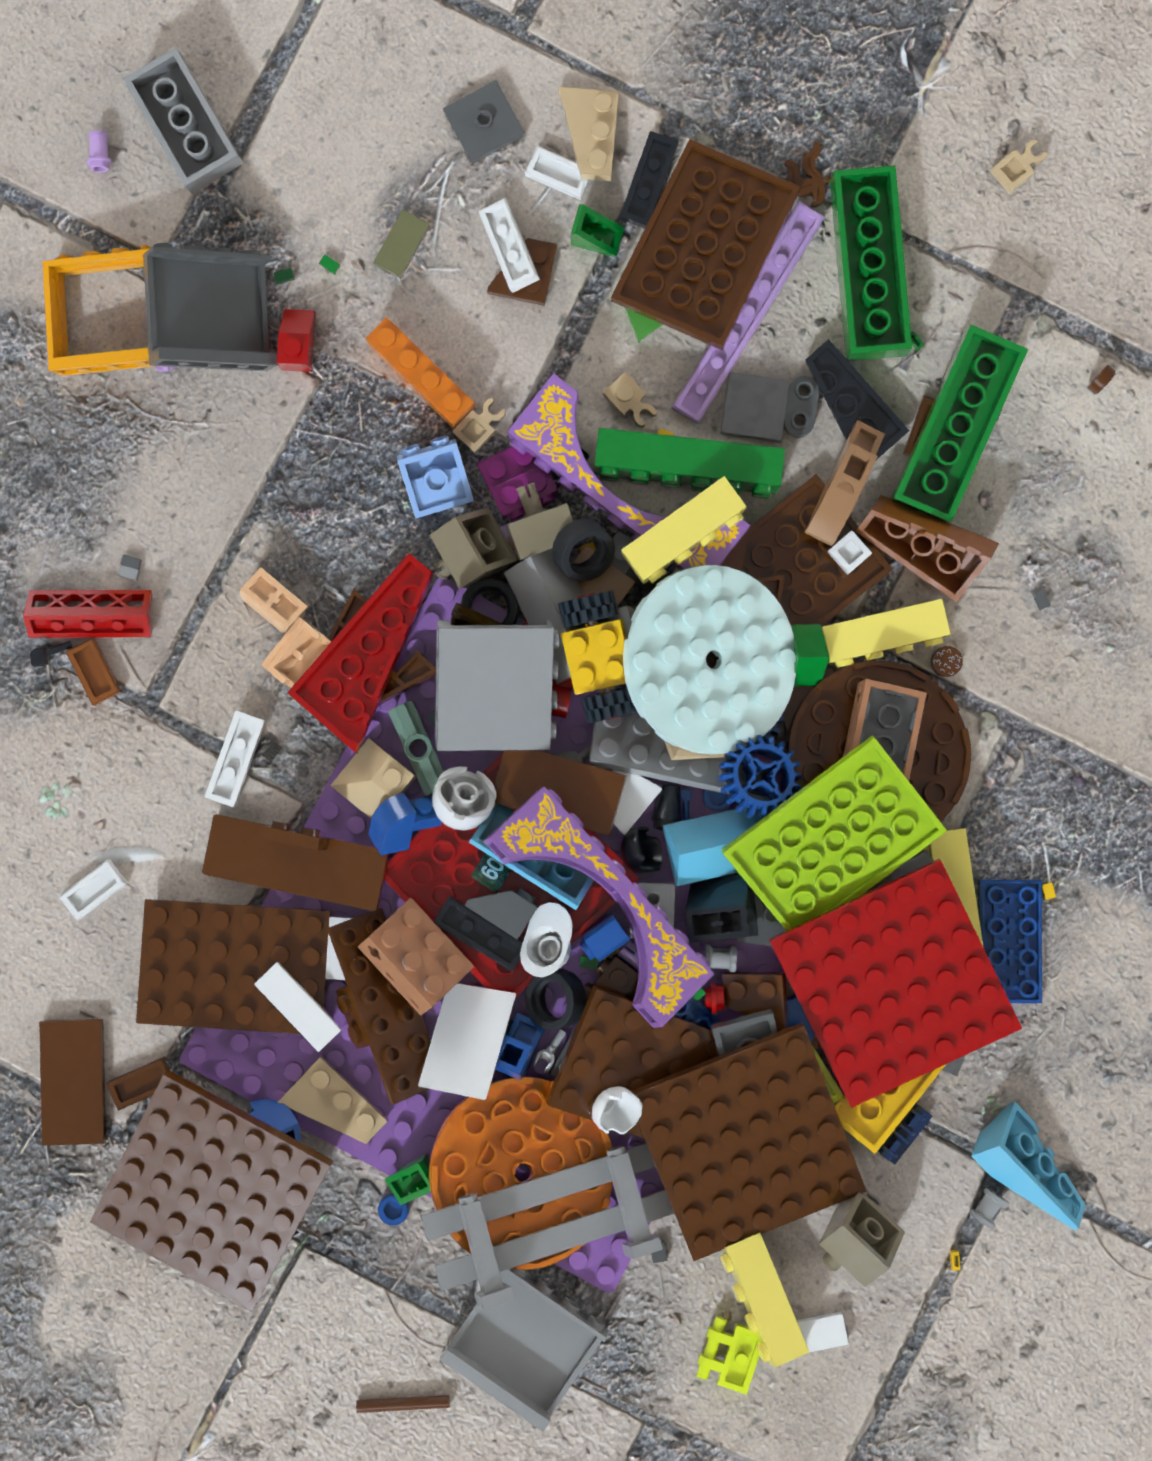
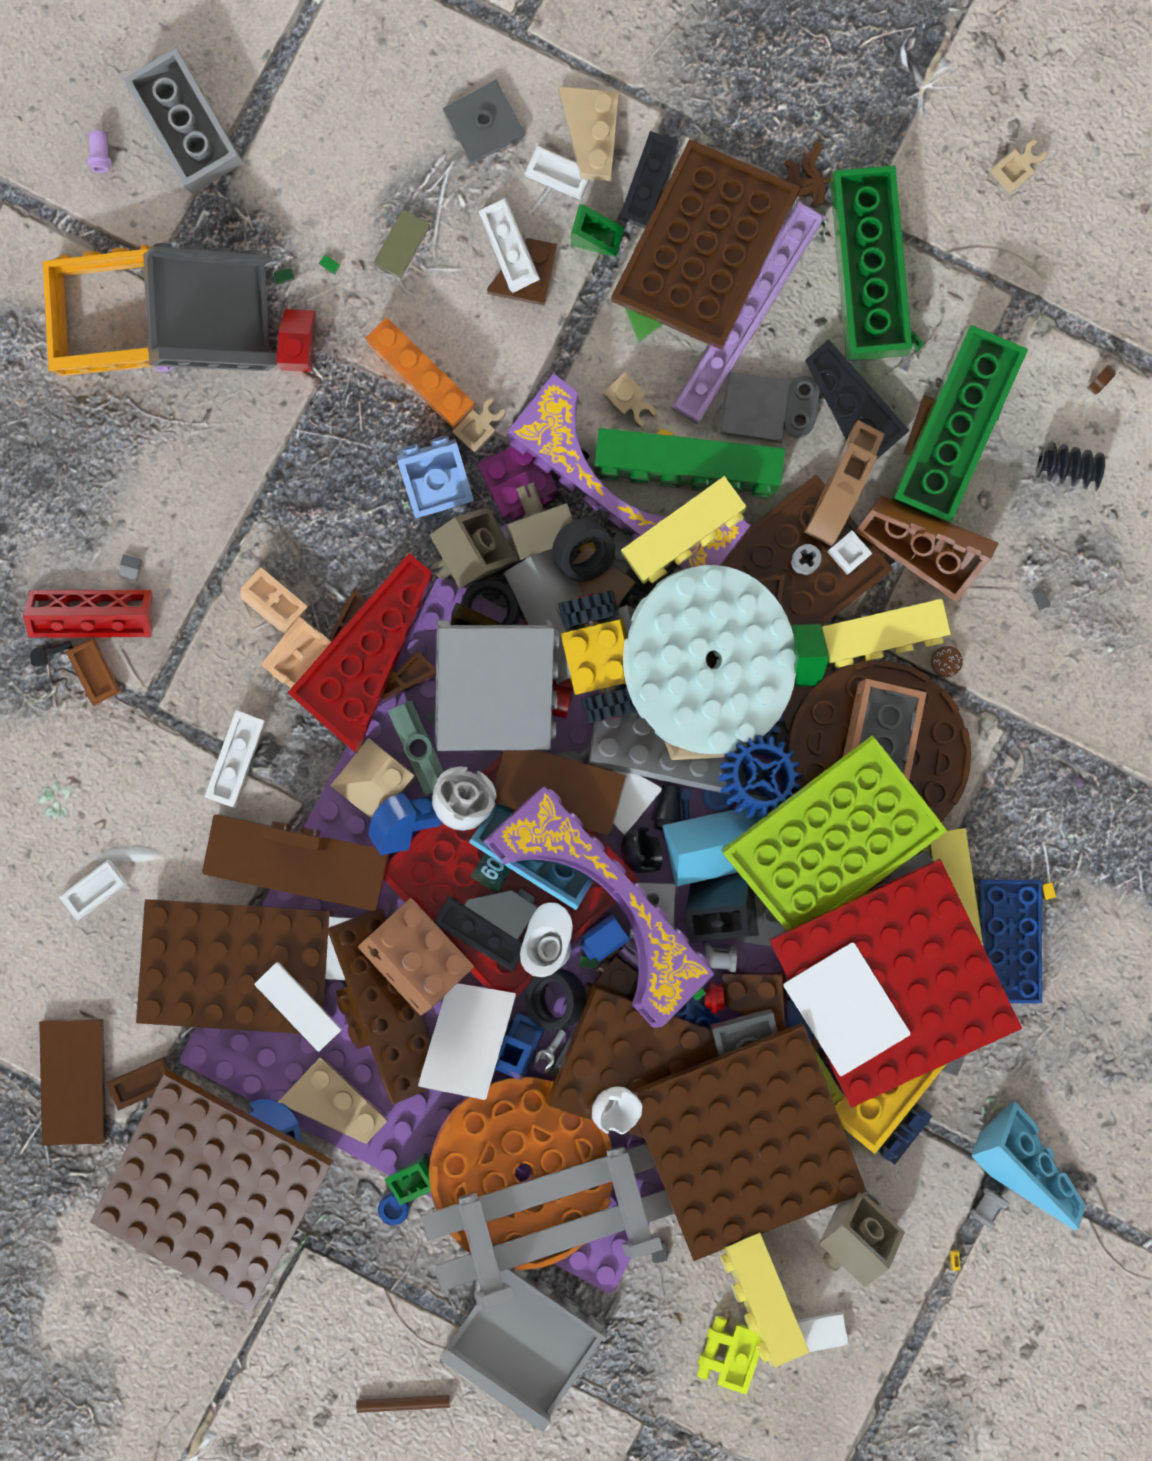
none -> white sticker [783,943,910,1076]
none -> light grey bush [791,544,821,575]
none -> black piece [1035,441,1105,491]

